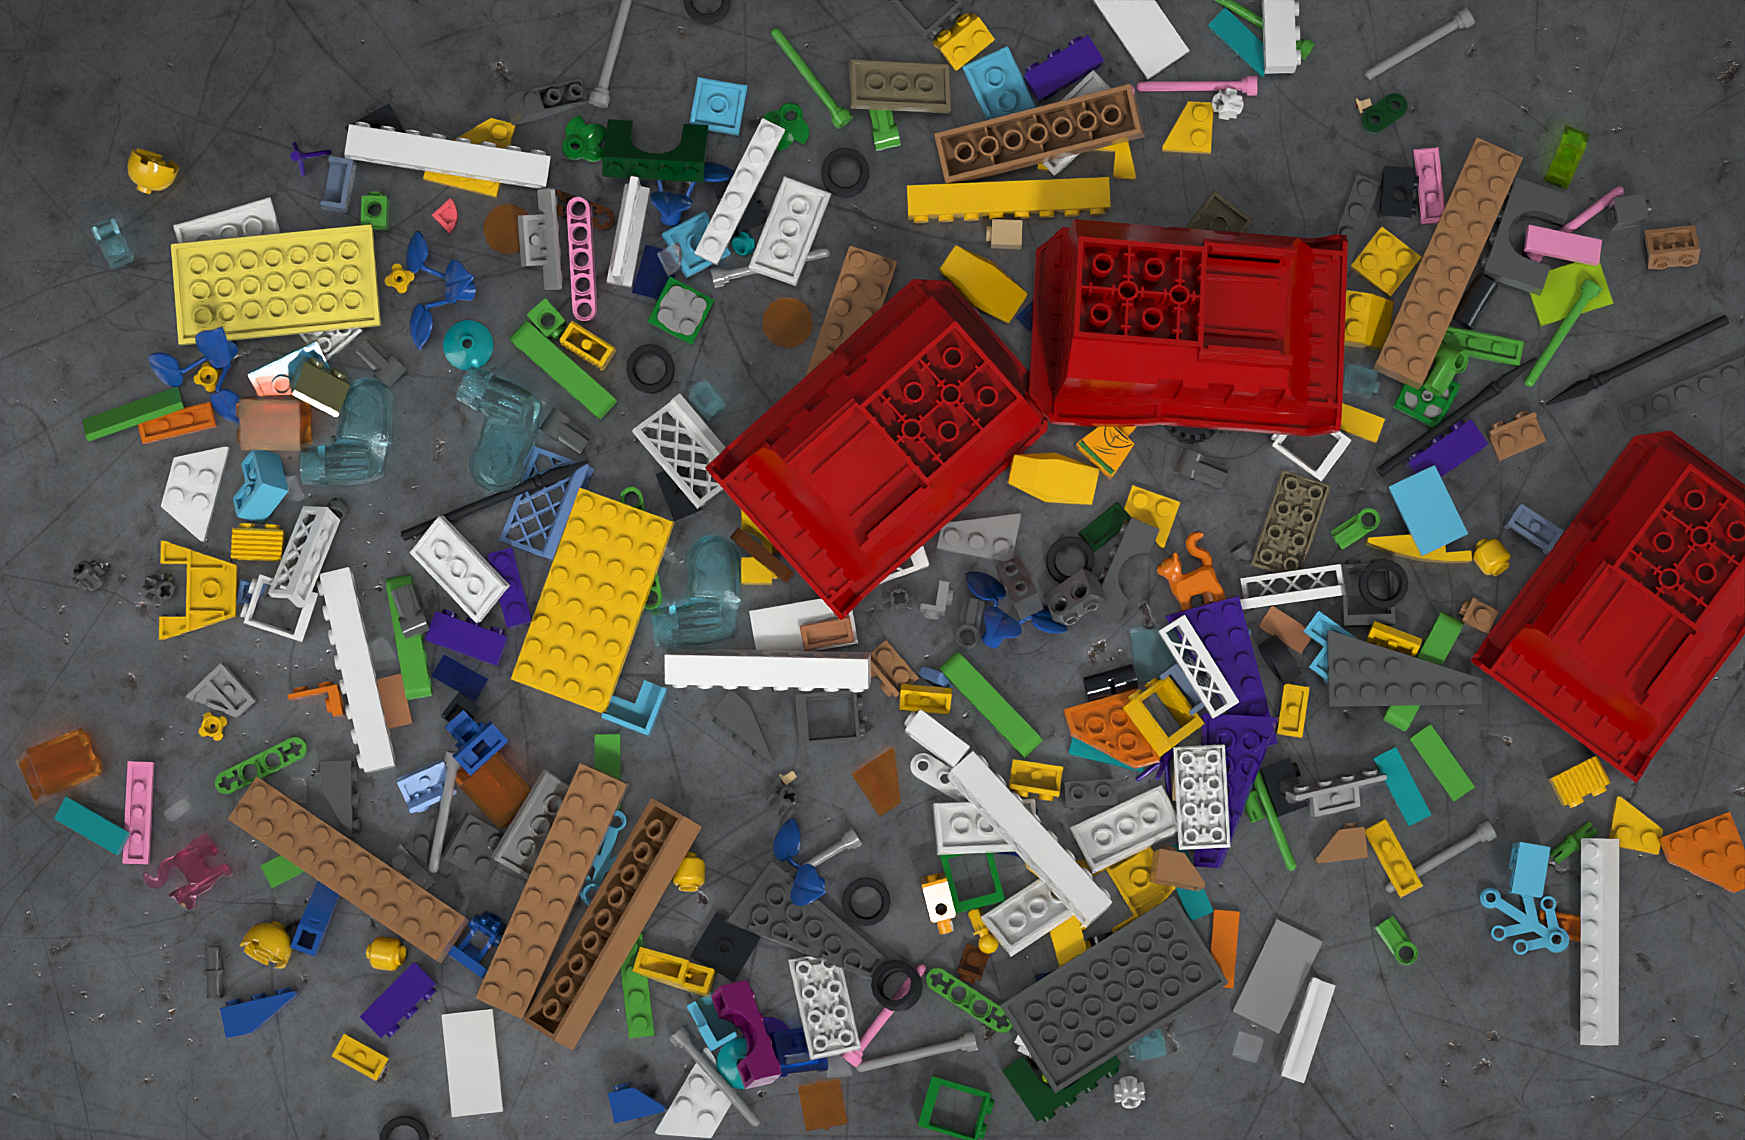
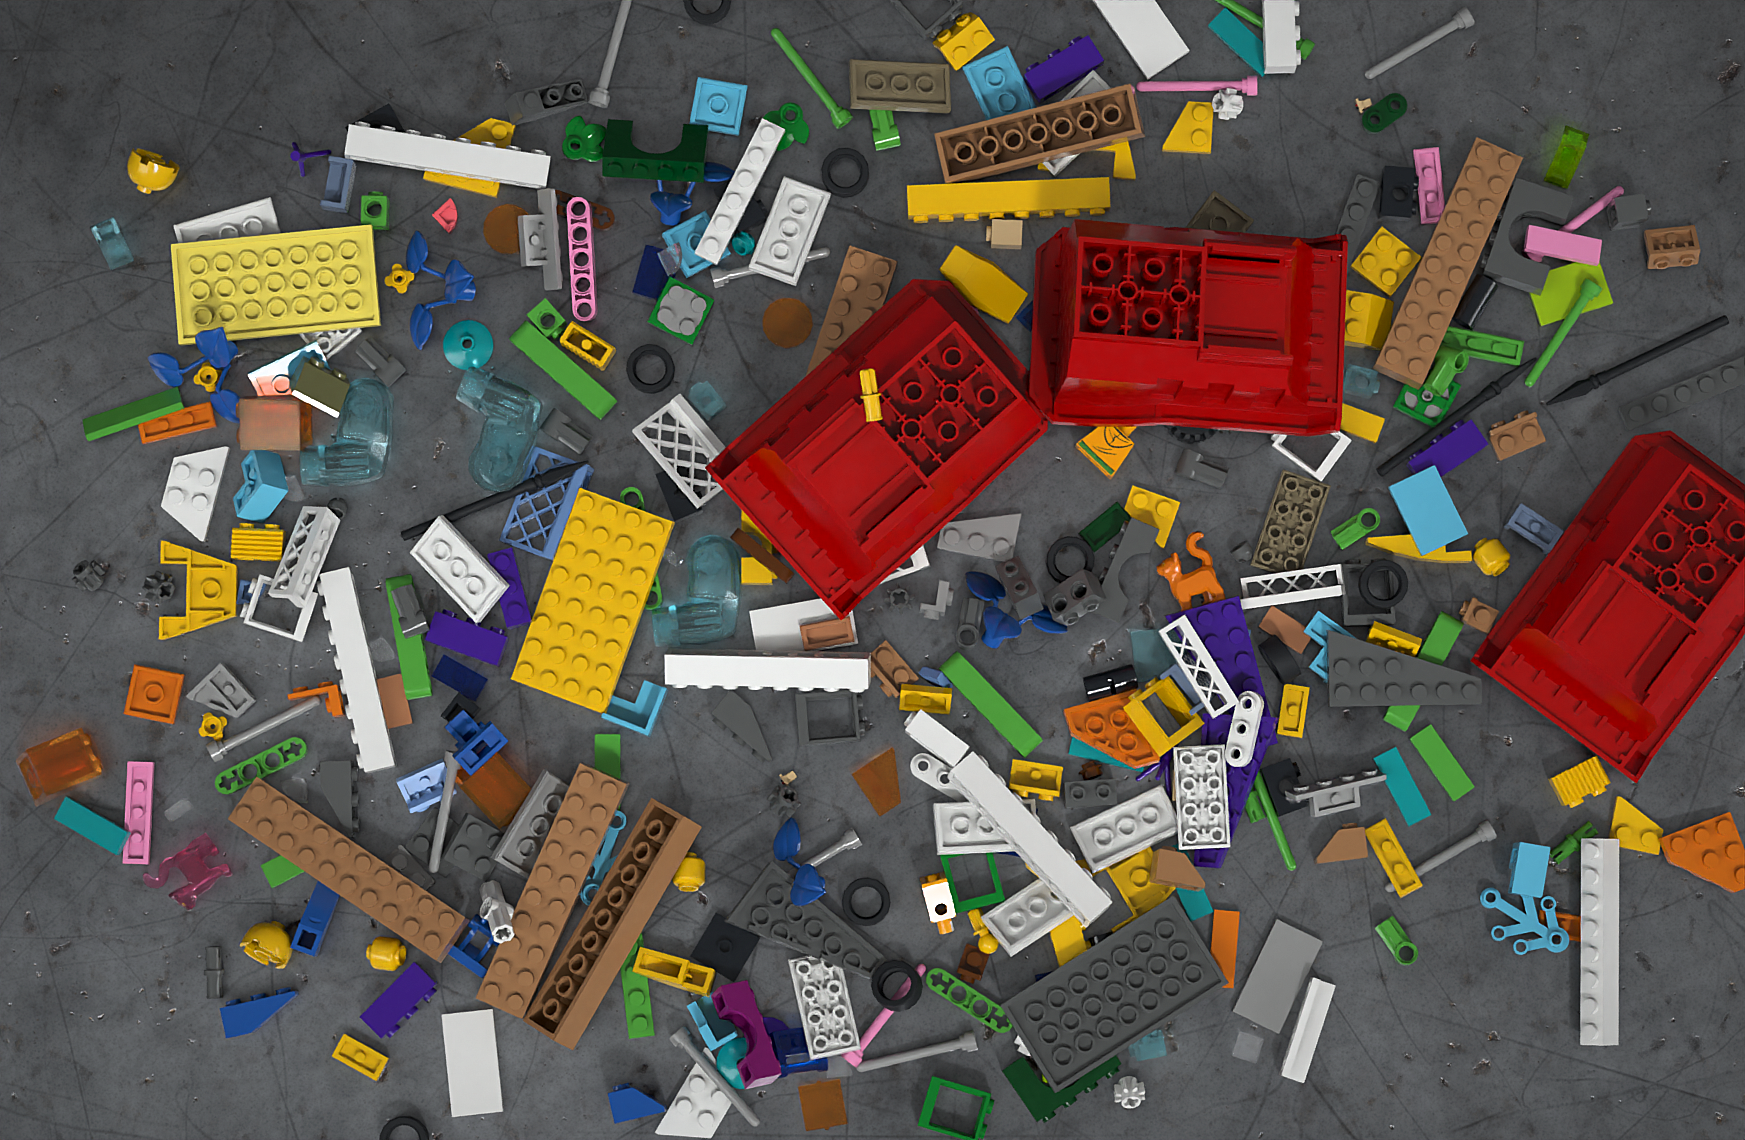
white fence [607,176,650,288] -> none
yellow piece [1007,452,1100,505] -> none
none -> orange tile [123,664,185,725]
none -> light grey piece [206,696,321,762]
none -> white piece [479,880,515,943]
none -> yellow axle [860,368,883,422]
none -> reddish brown plate [1079,761,1103,781]
none -> white plate [1225,691,1264,767]

